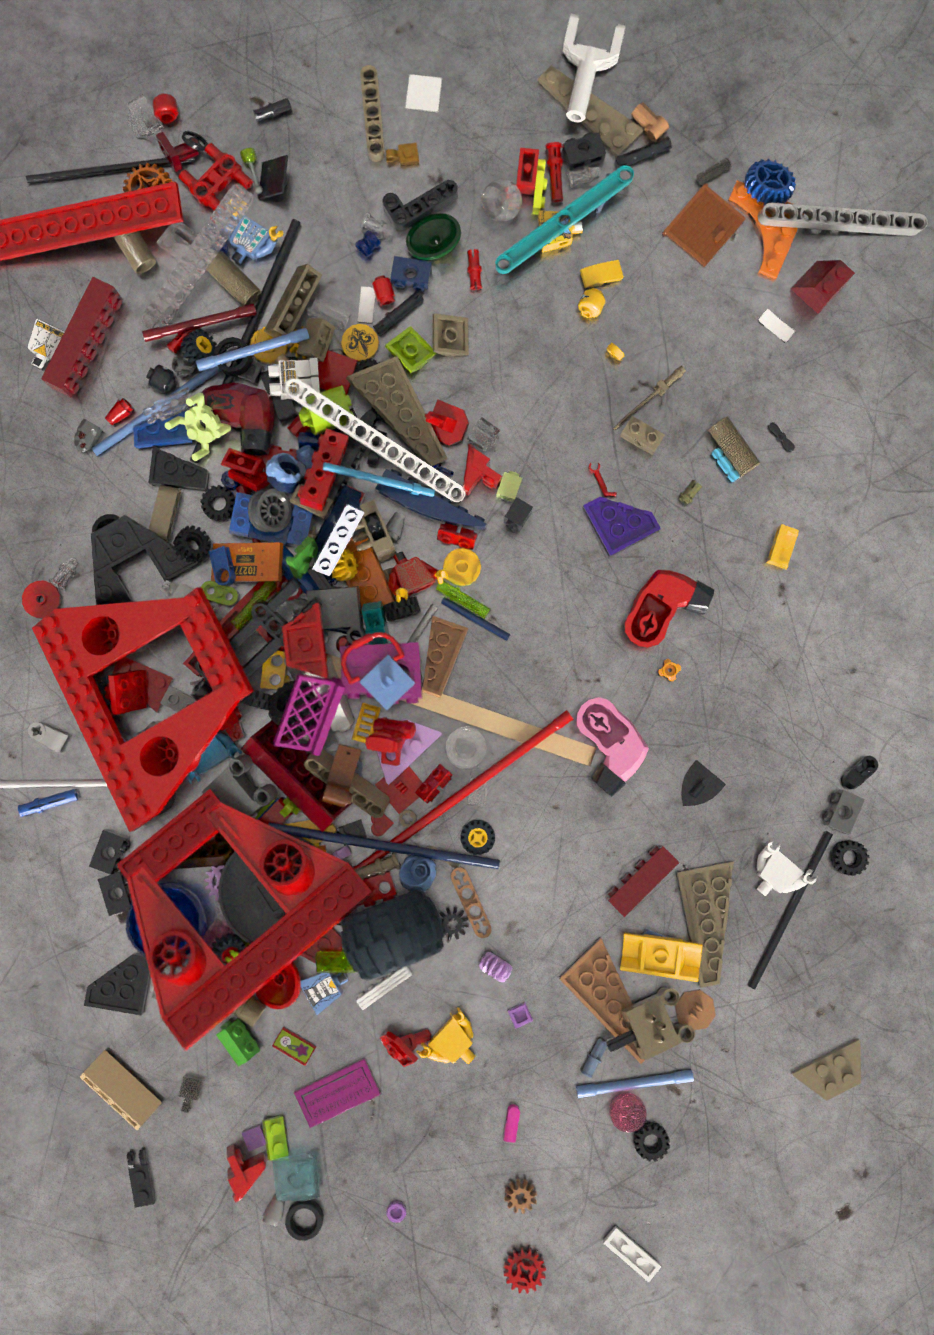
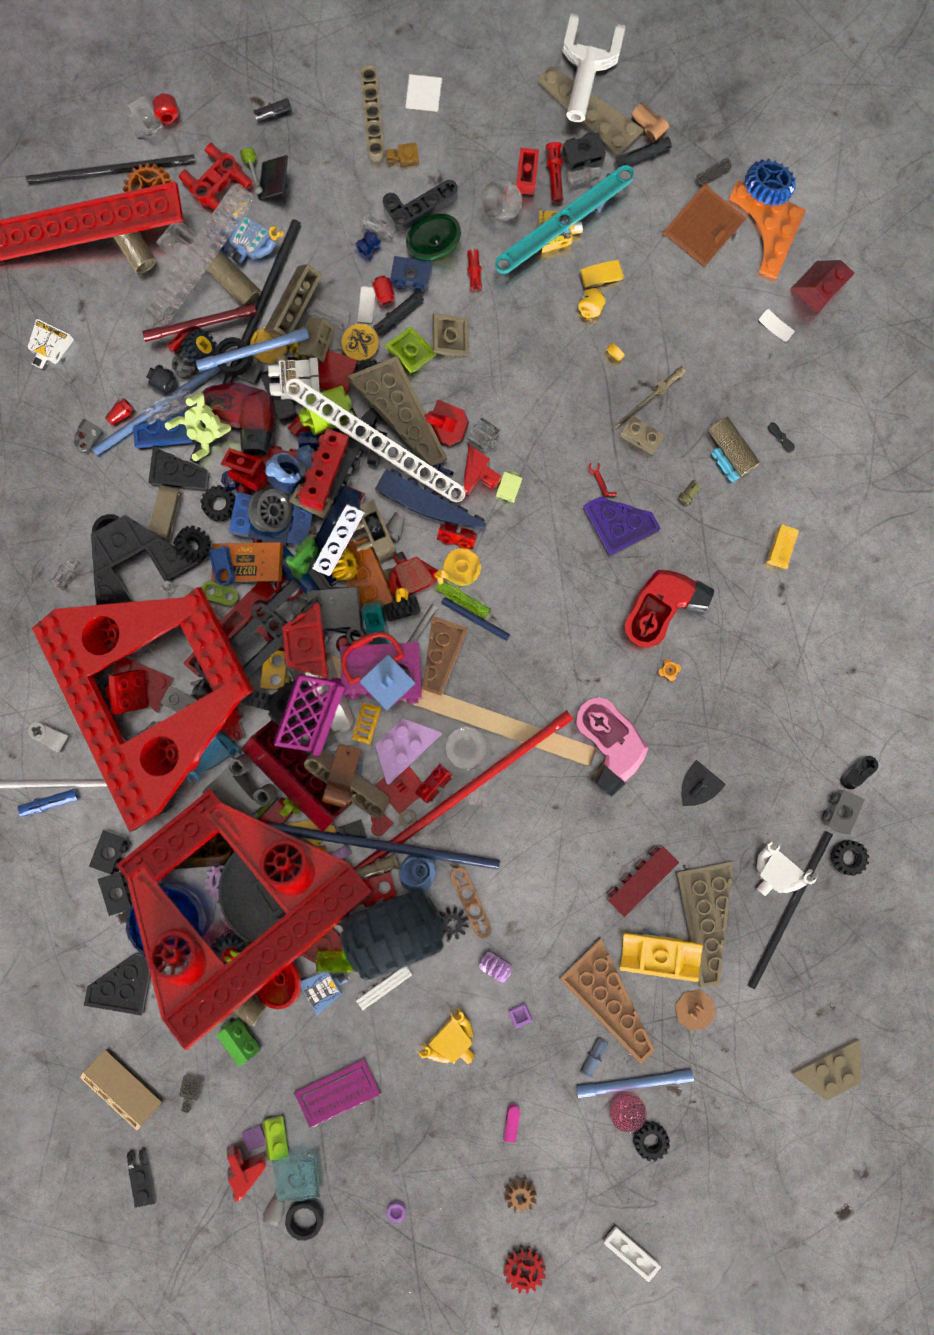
red plate [22,581,61,619] -> none
dark red brick [41,277,122,398] -> none
dark red piece [156,131,208,172] -> none
clear neon green pin [231,582,277,630] -> none
slope [272,1027,316,1066] -> none
dark azure bar [322,462,435,497] -> none
red piece [366,717,416,766] -> none
red piece [380,1029,431,1067] -> none
black wheel [461,820,495,855] -> none
black brick [504,497,533,532] -> none
neon yellow plate [532,159,547,215] -> none
dark tan piece [606,987,695,1060] -> none
light grey beam [757,203,928,236] -> none

